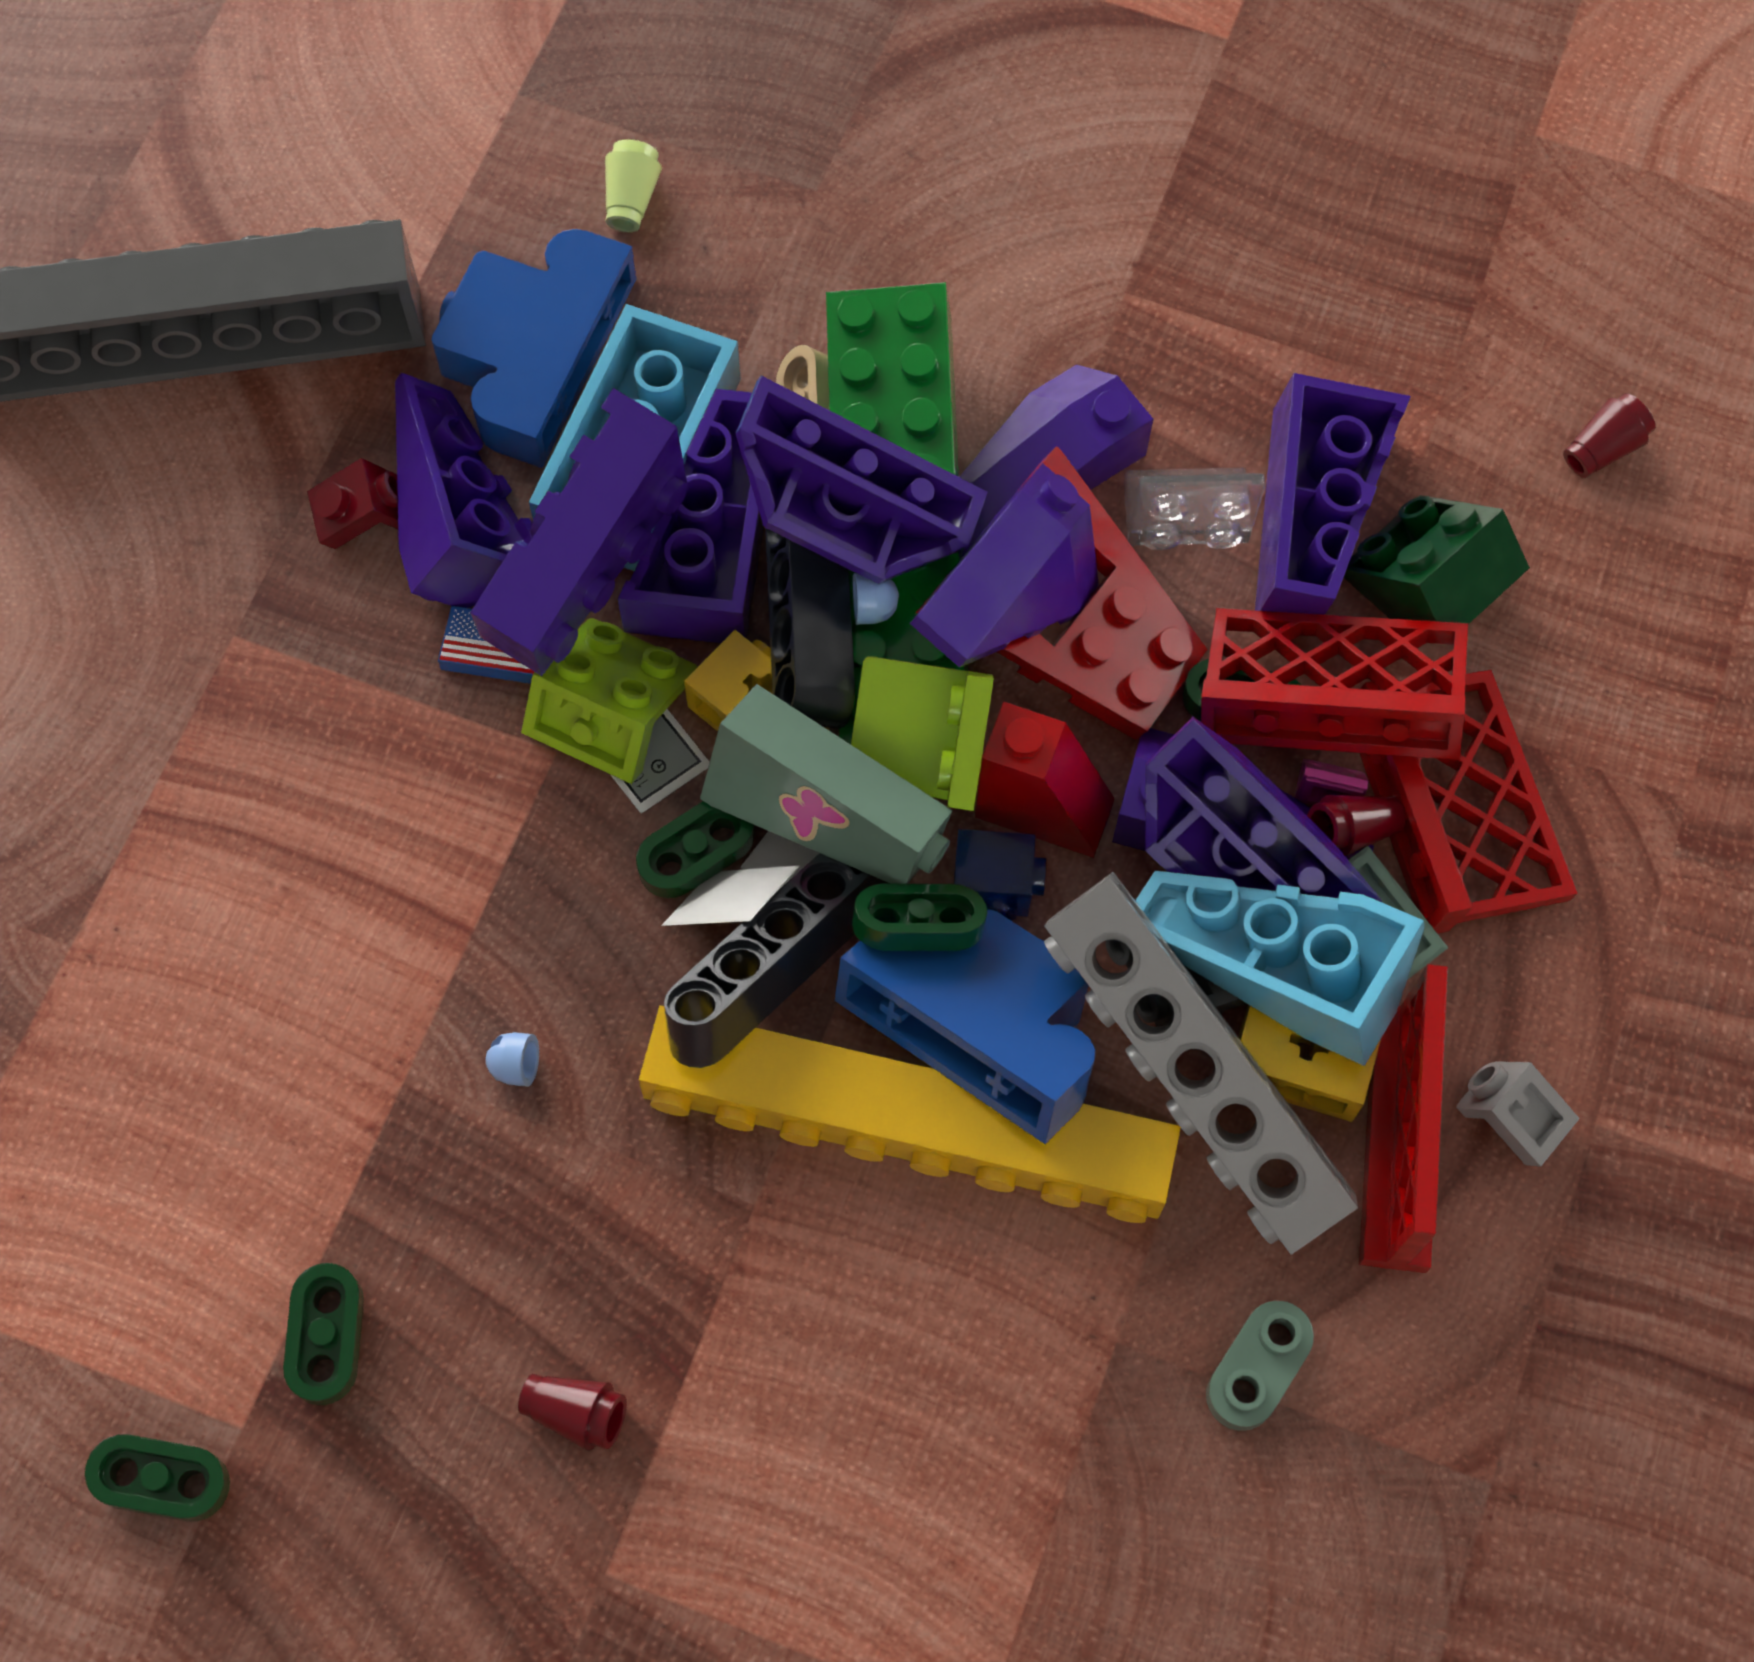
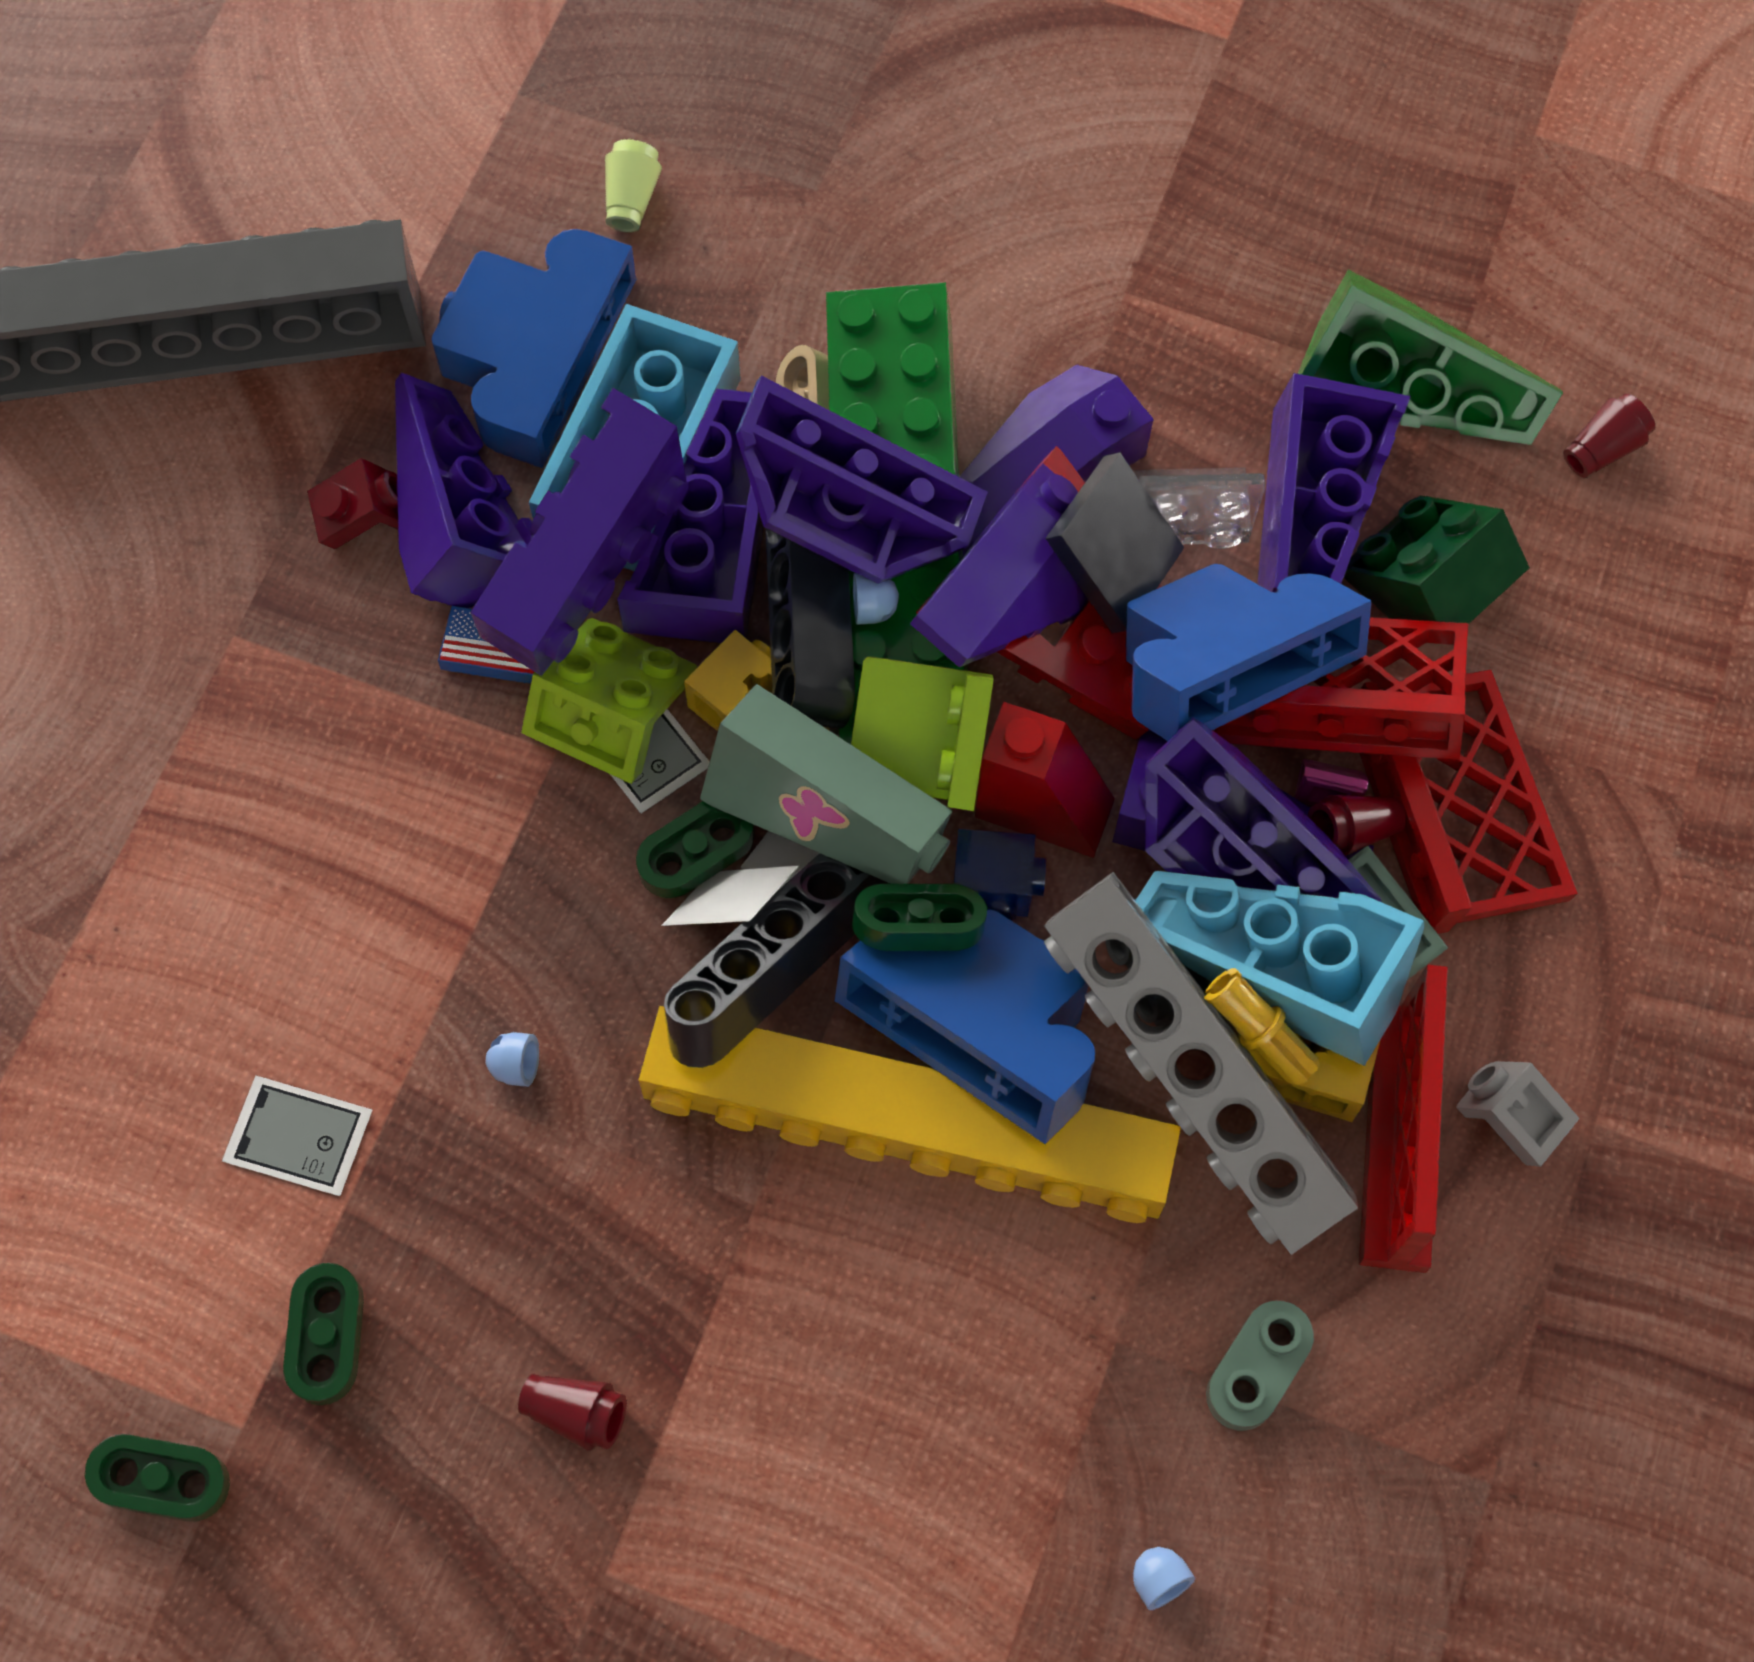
none -> sticker [222,1076,373,1196]
none -> black tile [1045,453,1184,633]
none -> blue brick [1126,564,1371,741]
none -> light blue hinge [1134,1547,1196,1610]
none -> yellow axle [1204,968,1320,1086]
none -> green wedge [1298,269,1563,445]

